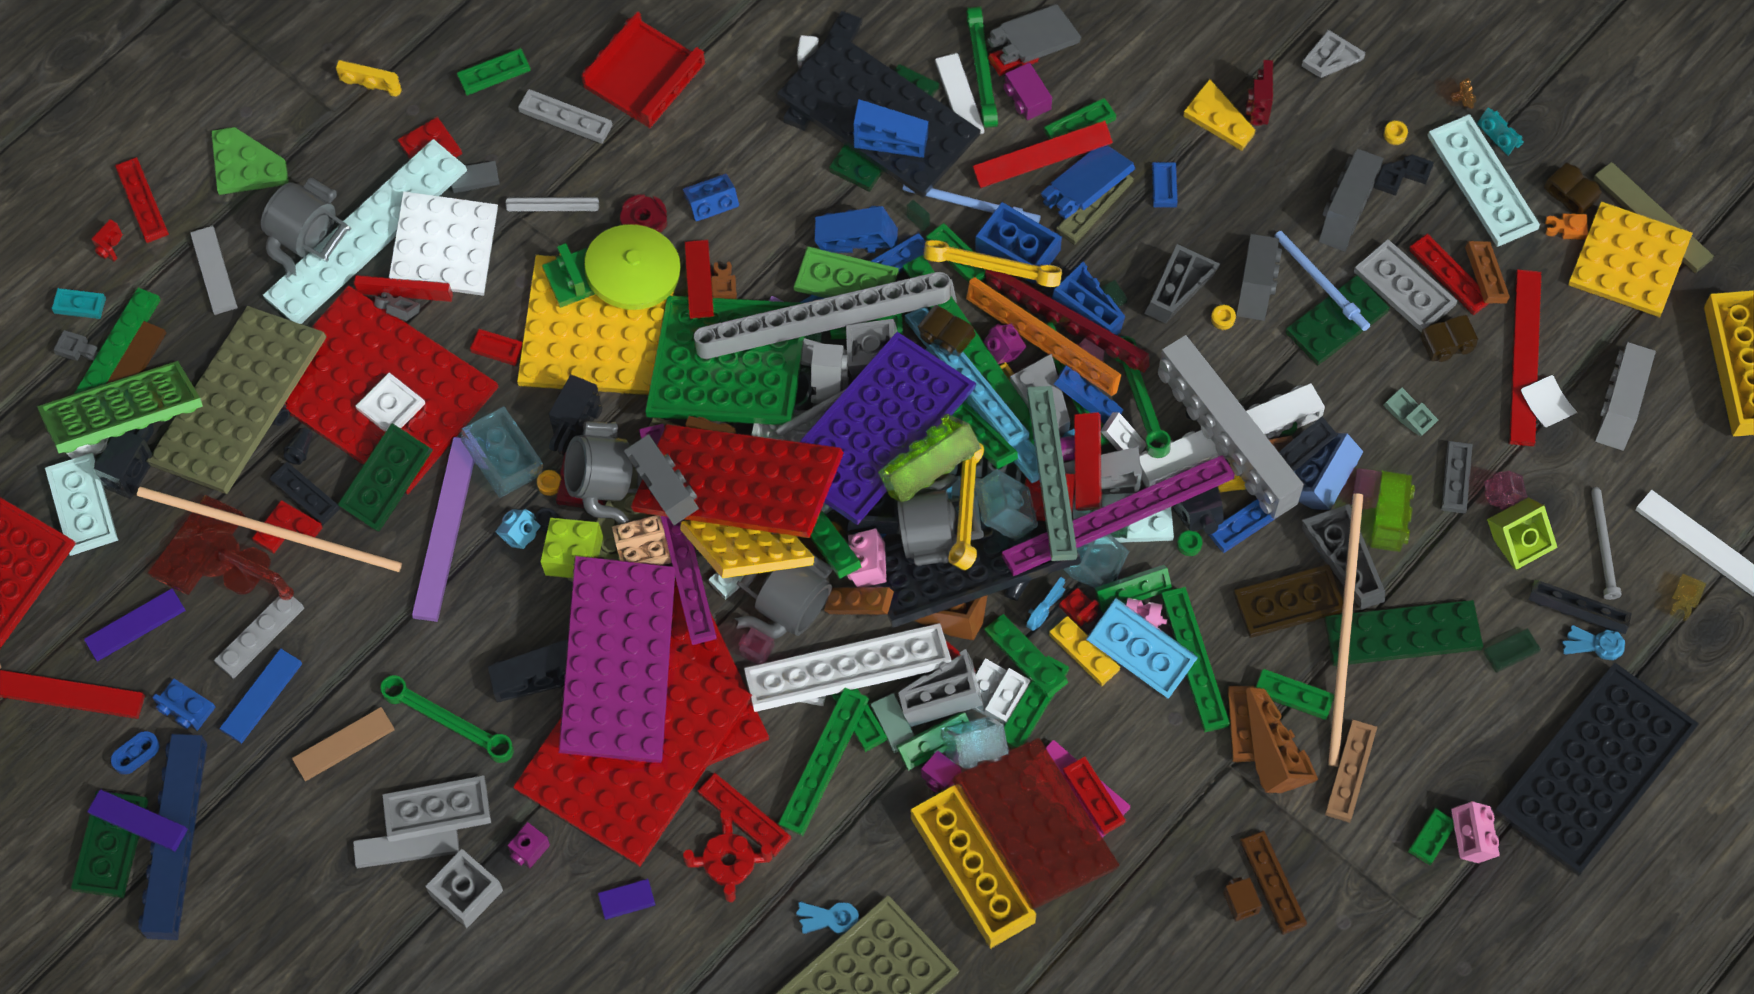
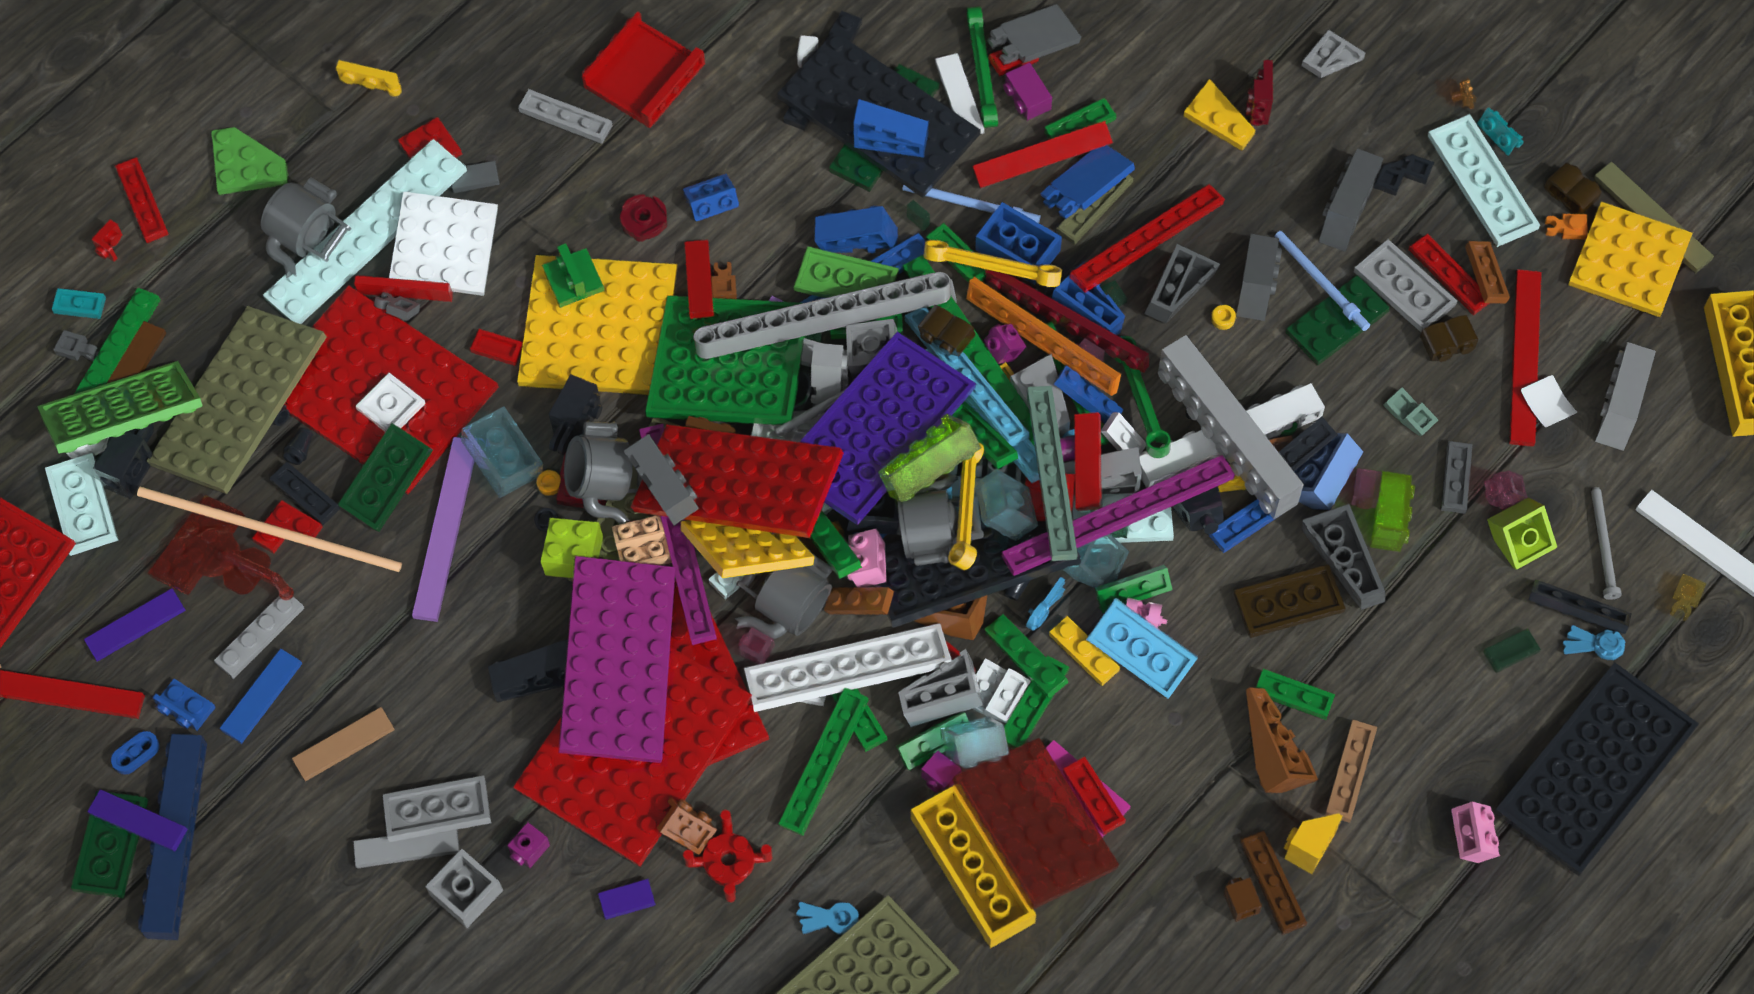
light grey tile [190,226,238,315] -> none
green piece [381,675,514,763] -> none
green plate [457,48,531,96] -> none
medium azure brick [495,509,540,549] -> none
light grey axle [506,197,599,211] -> none
lime dish [584,224,680,310] -> none
red tile [698,773,791,857] -> none
sand green slope [871,694,914,753] -> none
red bracket [1059,588,1099,627] -> none
blue tile [1152,162,1177,207] -> none
green plate [1161,587,1230,733] -> none
green tile [1177,530,1203,556] -> none
dark orange plate [1227,686,1255,762] -> none
dark green plate [1324,600,1483,666] -> none
light nougat piece [1328,494,1363,767] -> none
yellow tile [1383,121,1408,145] -> none
green plate [1408,808,1454,866] -> none
none -> dark orange bracket [657,797,717,854]
none -> red tile [1069,184,1225,293]
none -> yellow slope [1284,813,1343,874]

